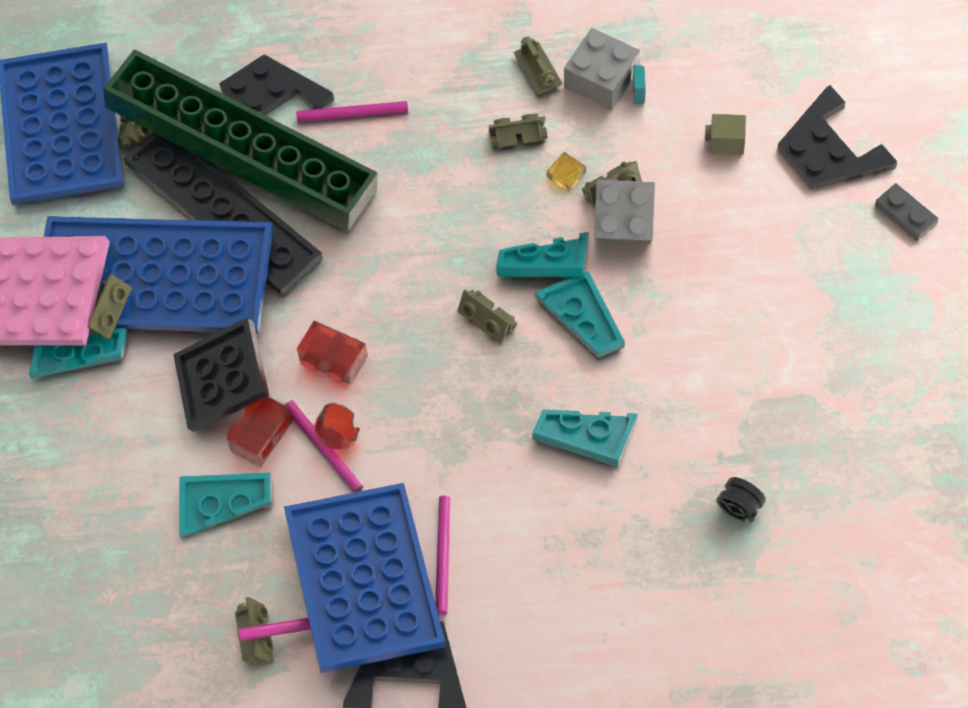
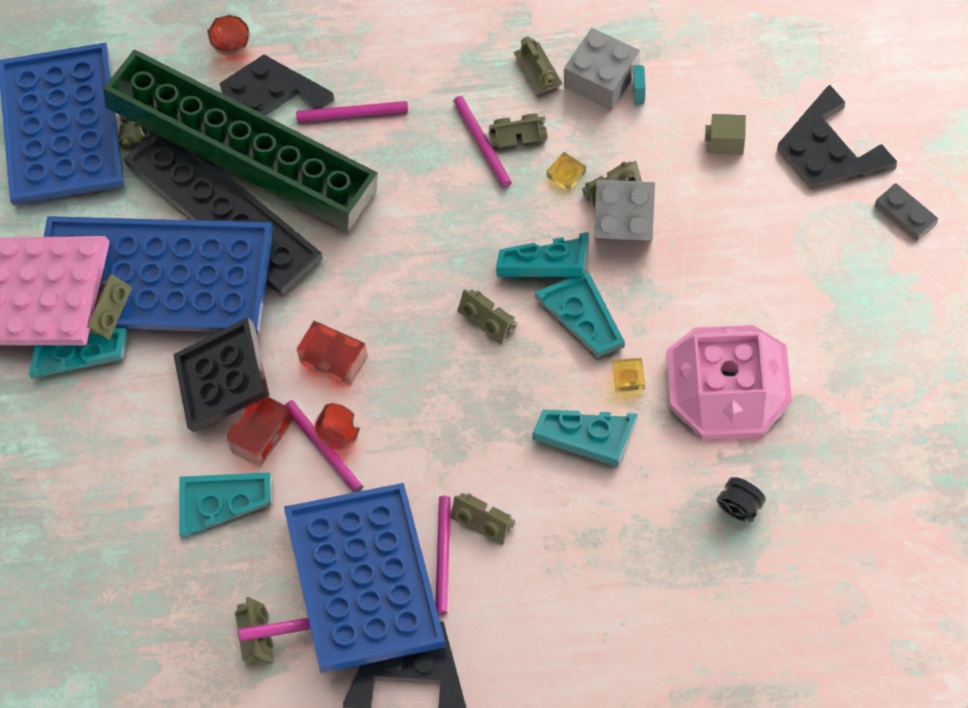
none -> clear red hair [207,15,250,57]
none -> olive hinge [450,493,515,545]
none -> dark pink bar [453,96,512,188]
none -> clear yellow plate [612,357,645,392]
none -> bright pink piece [666,325,792,440]

